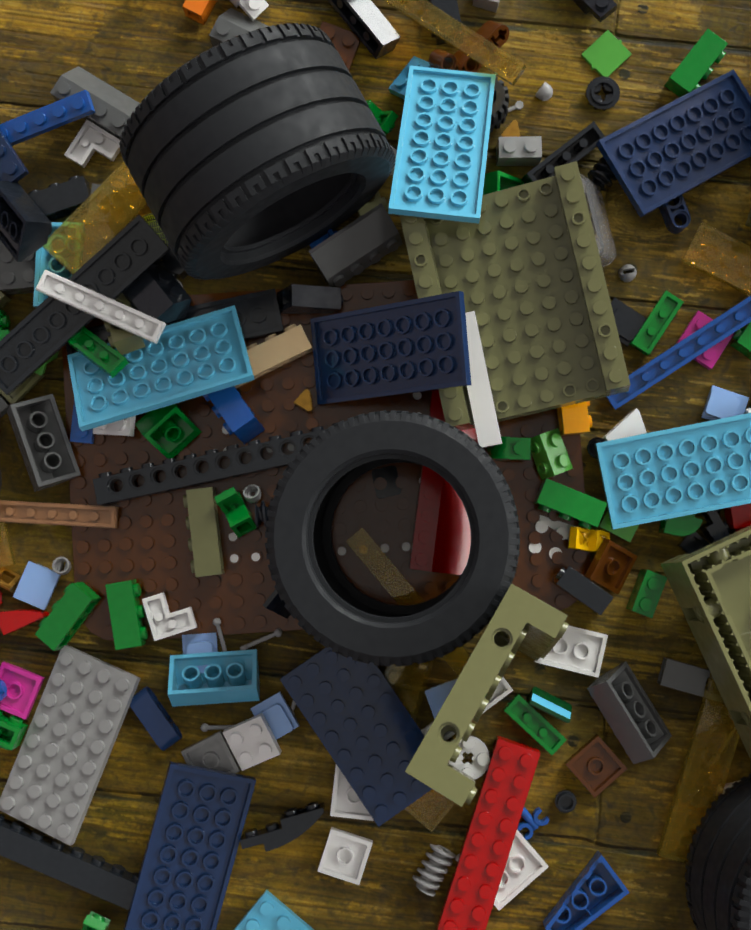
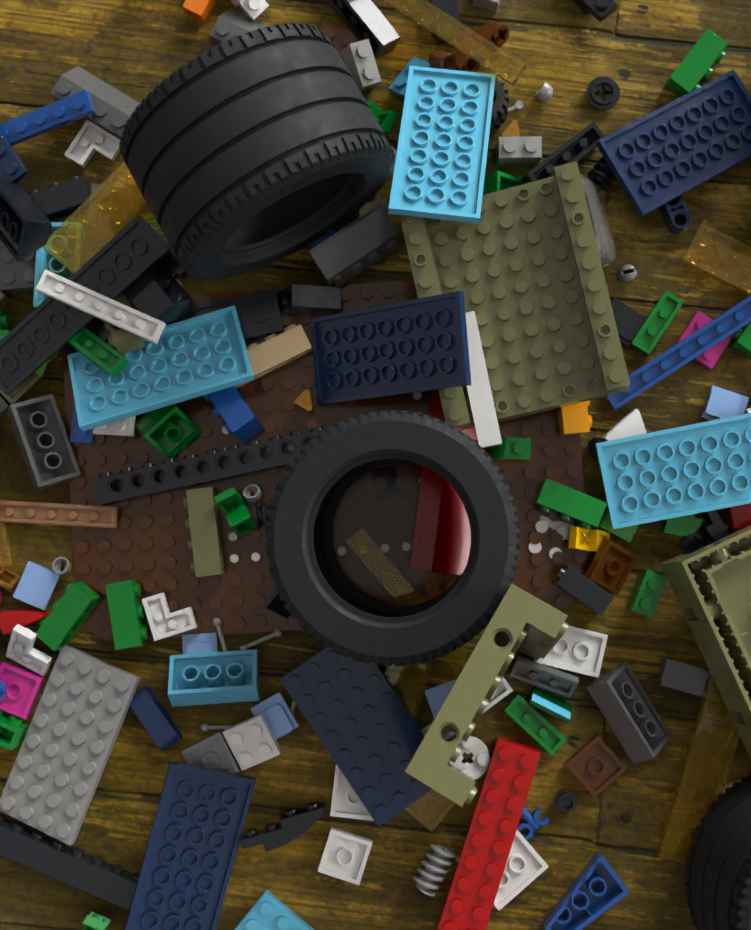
bright green bracket [531,428,573,480] -> none
bright green piece [581,30,632,77] -> none
none -> white plate [5,624,52,676]
none -> light grey brick [341,39,382,91]
none -> dark grey plate [509,655,579,698]

